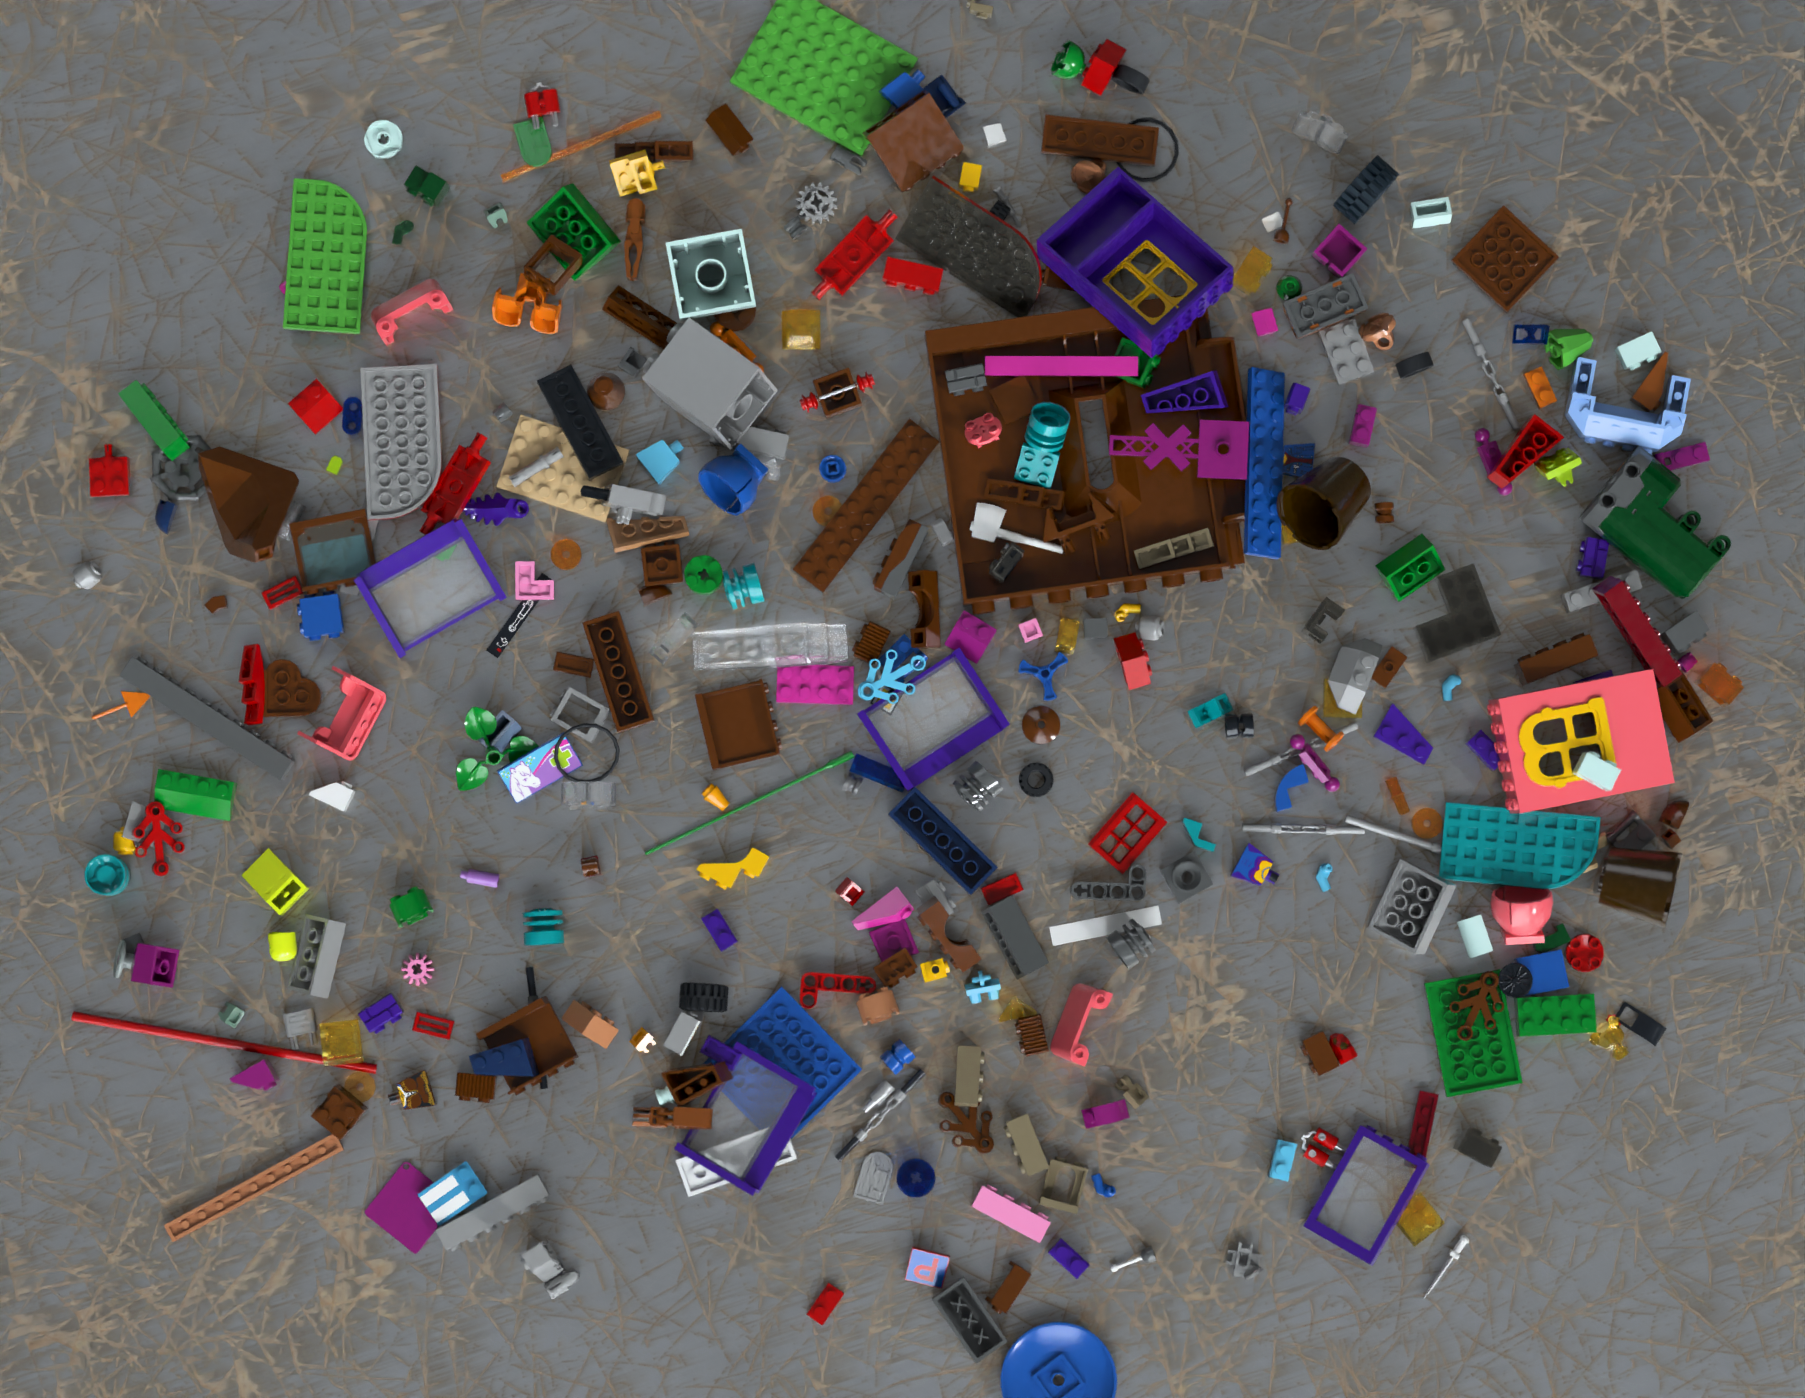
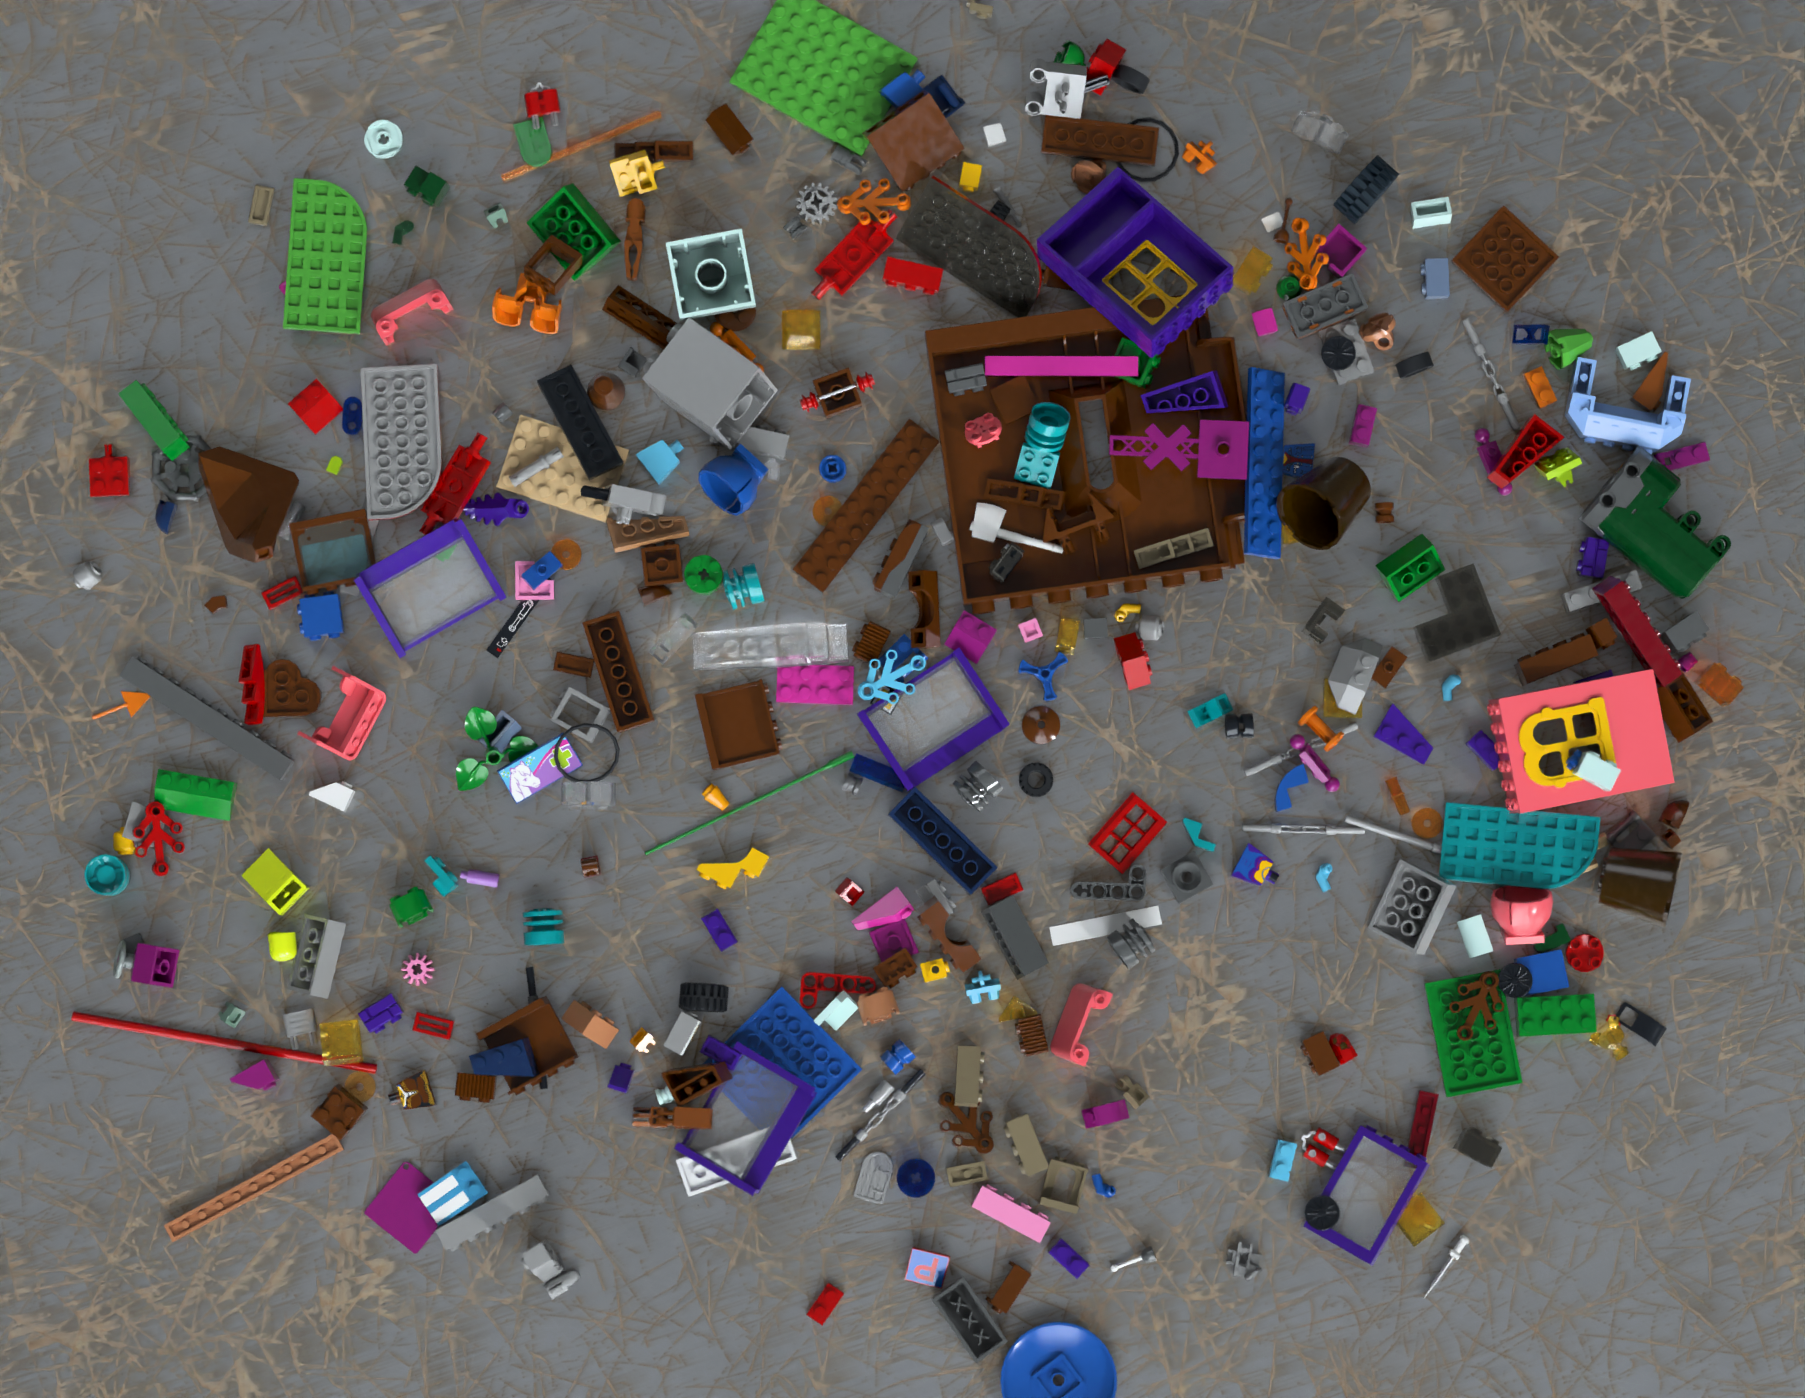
none -> dark tan tile [248,185,275,226]
none -> teal plate [424,856,459,897]
none -> blue plate [521,551,563,591]
none -> dark purple slope [607,1063,635,1093]
none -> light aqua panel [814,990,858,1030]
none -> orange plant [837,178,911,225]
none -> dark tan plate [946,1161,988,1187]
none -> light grey piece [1025,58,1110,119]
none -> orange hips [1182,140,1217,174]
none -> orange plant [1284,218,1329,291]
none -> black wheel [1305,1195,1340,1230]
none -> black wheel [1321,336,1356,370]
none -> sand blue piece [1420,258,1450,299]
none -> blue piece [1566,749,1582,770]
none -> reddish brown brick [1585,618,1618,650]

